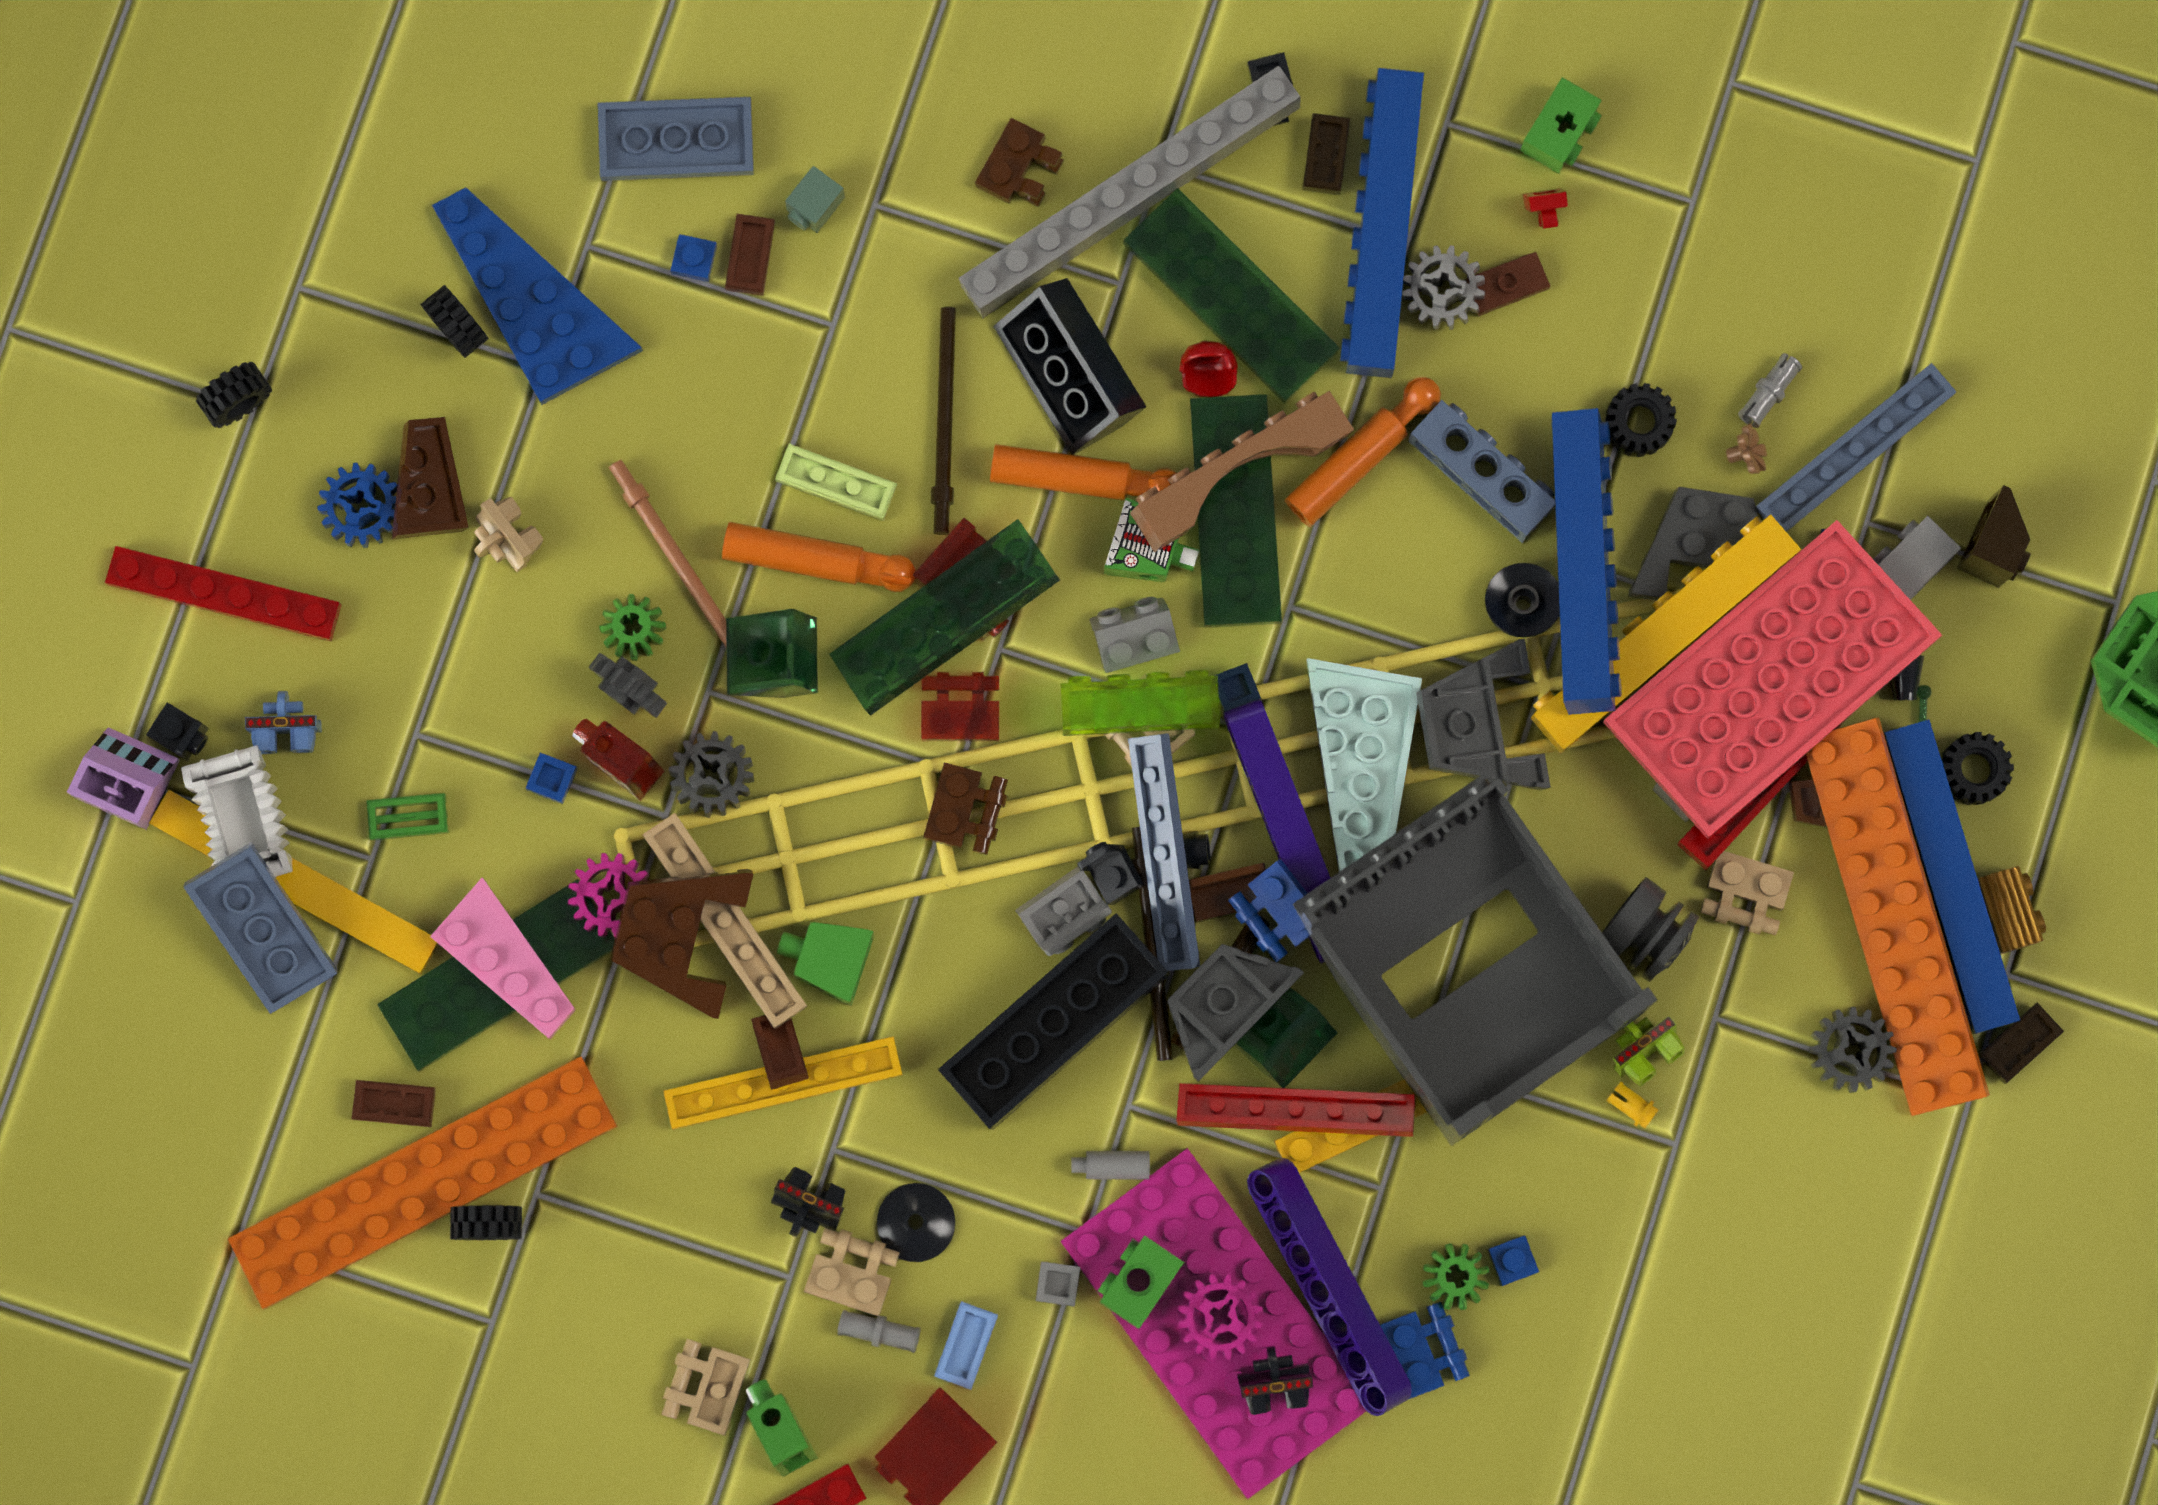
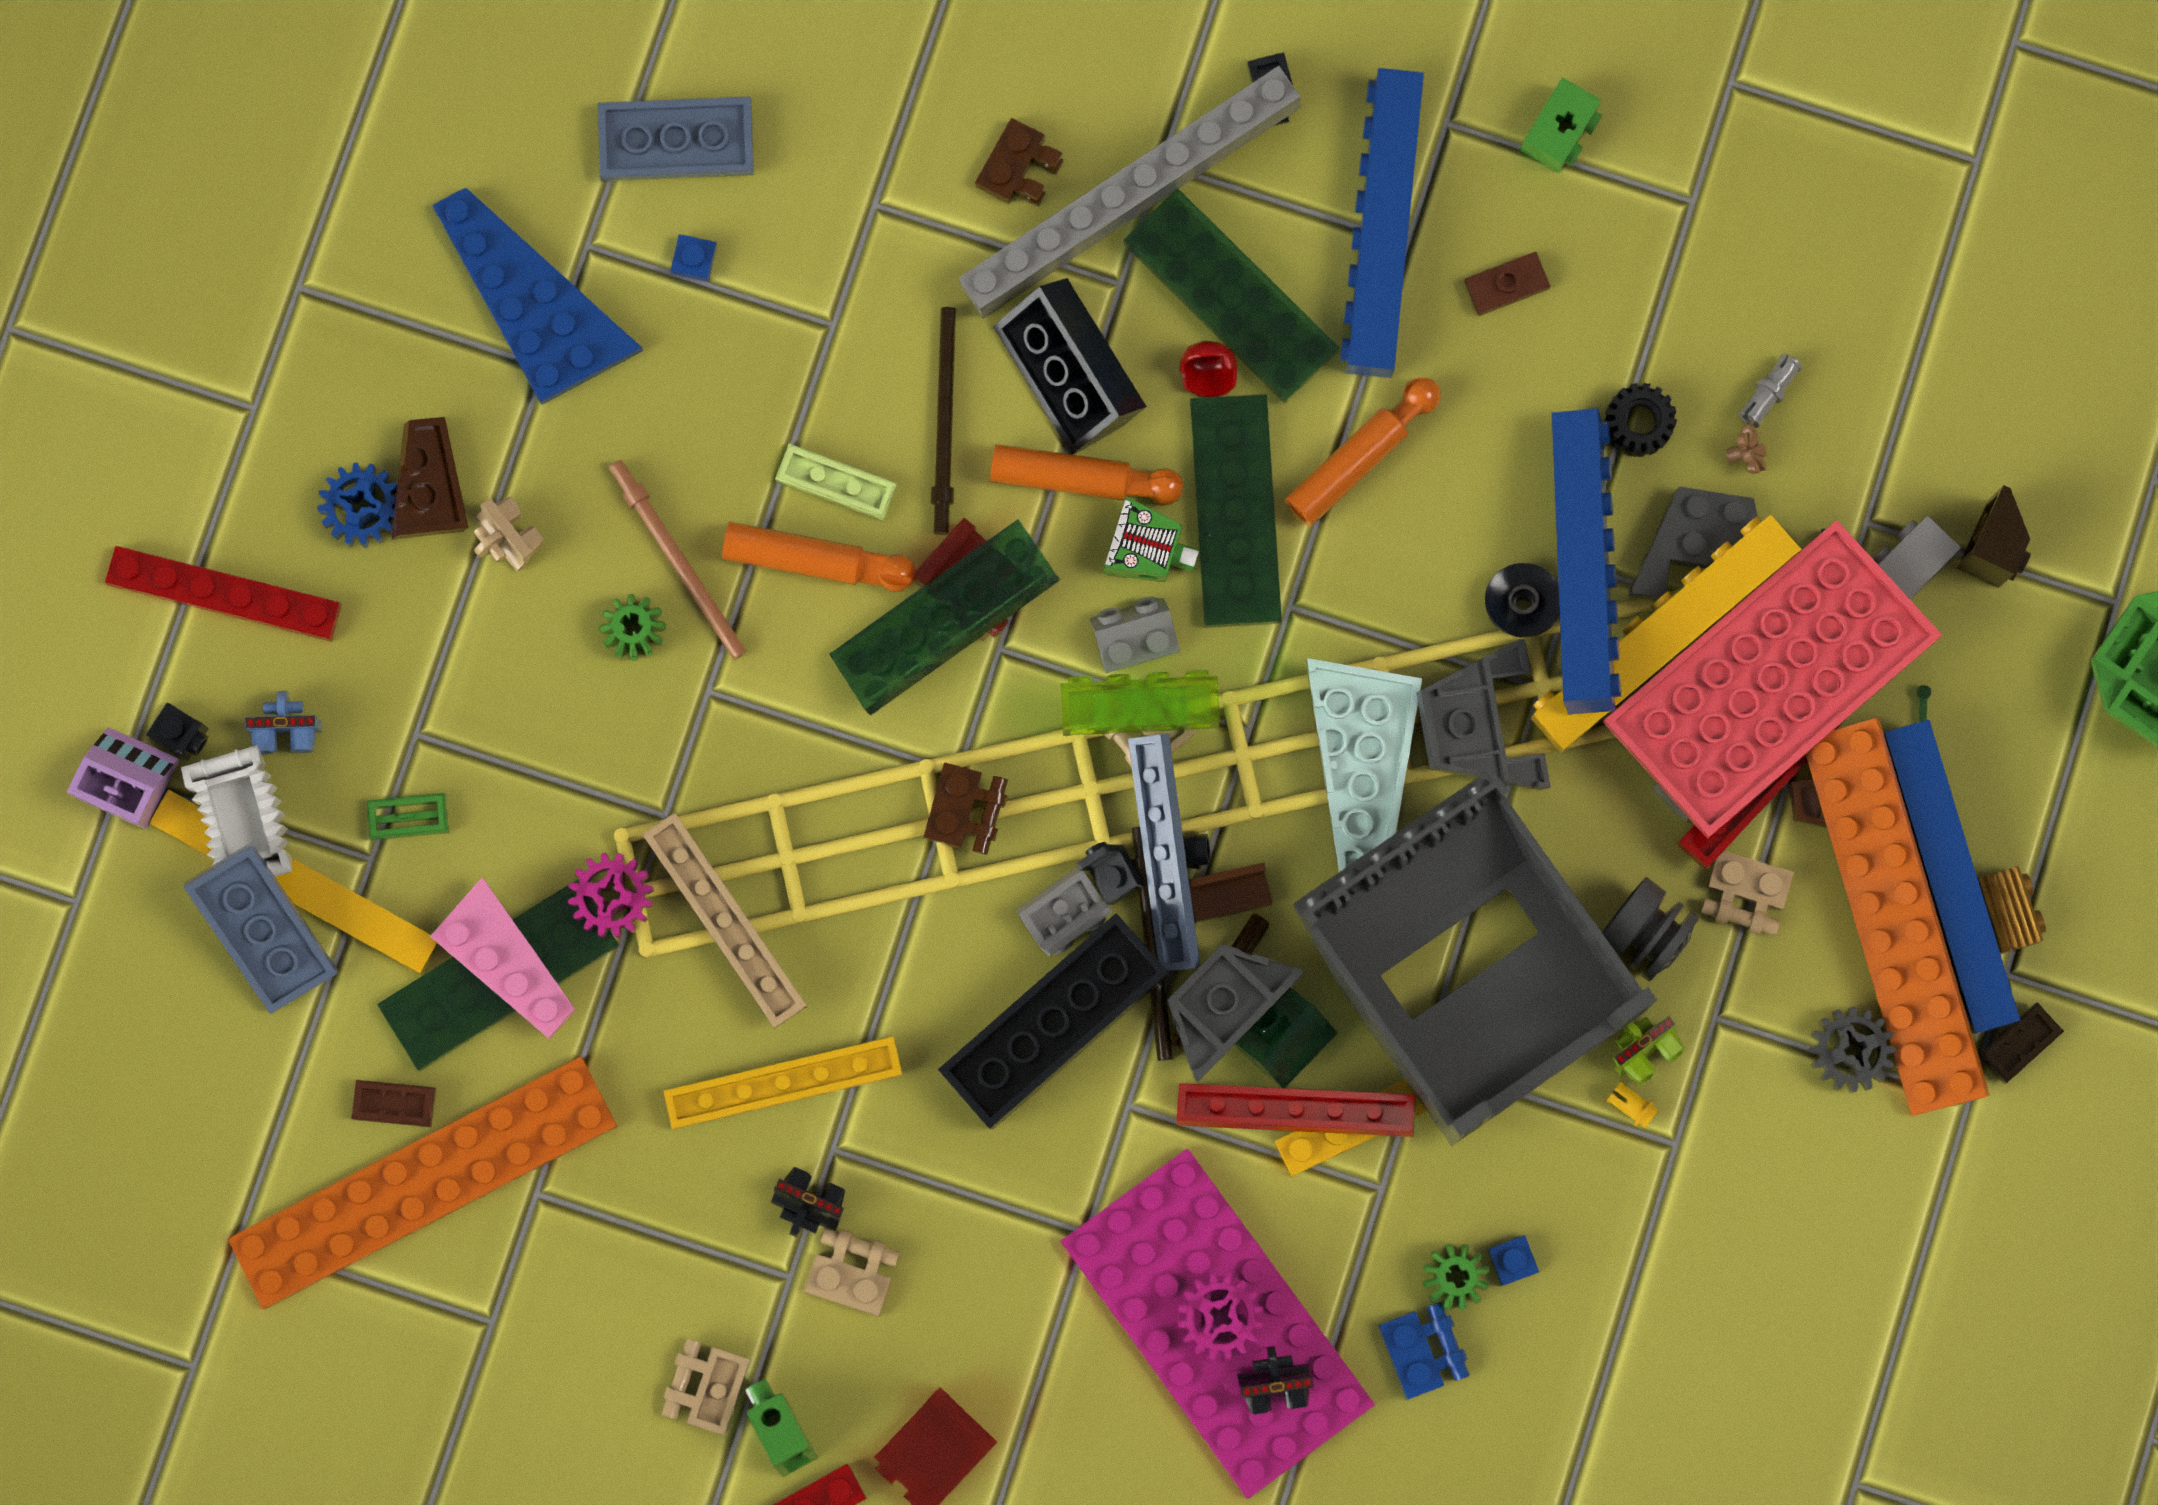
black tyre [196,361,272,428] -> none
black tyre [420,285,489,358] -> none
black tyre [450,1205,522,1240] -> none
blue plate [525,752,578,804] -> none
clear red torso [572,718,665,802] -> none
dark grey gear [589,653,667,718] -> none
reddish brown wing [611,869,754,1019] -> none
dark grey gear [669,731,754,818] -> none
copper tile [725,214,775,296] -> none
clear green slope [726,609,818,698] -> none
copper tile [751,1015,809,1090] -> none
bright green torso [777,922,875,1006] -> none
sand green brick [785,166,845,233] -> none
light grey pin [838,1310,921,1353] -> none
black dish [877,1183,956,1262] -> none
clear red plate [921,672,999,741] -> none
light blue tile [934,1301,998,1390] -> none
light grey plate [1036,1261,1080,1307] -> none
light grey cylinder [1071,1151,1150,1180] -> none
bright green brick [1098,1235,1184,1330] -> none
medium nougat arch [1130,390,1354,553] -> none
dark blue plate [1210,663,1261,712] -> none
dark purple beam [1223,698,1330,964] -> none
blue plate [1228,859,1310,962] -> none
dark purple beam [1247,1158,1412,1416] -> none
dark brown plate [1302,113,1351,195] -> none
light grey gear [1402,245,1485,330] -> none
sand blue brick [1408,400,1555,543] -> none
red tile [1523,188,1568,229] -> none
sand blue plate [1756,363,1956,532] -> none
black cone [1891,655,1925,700] -> none
black tyre [1942,732,2014,805] -> none

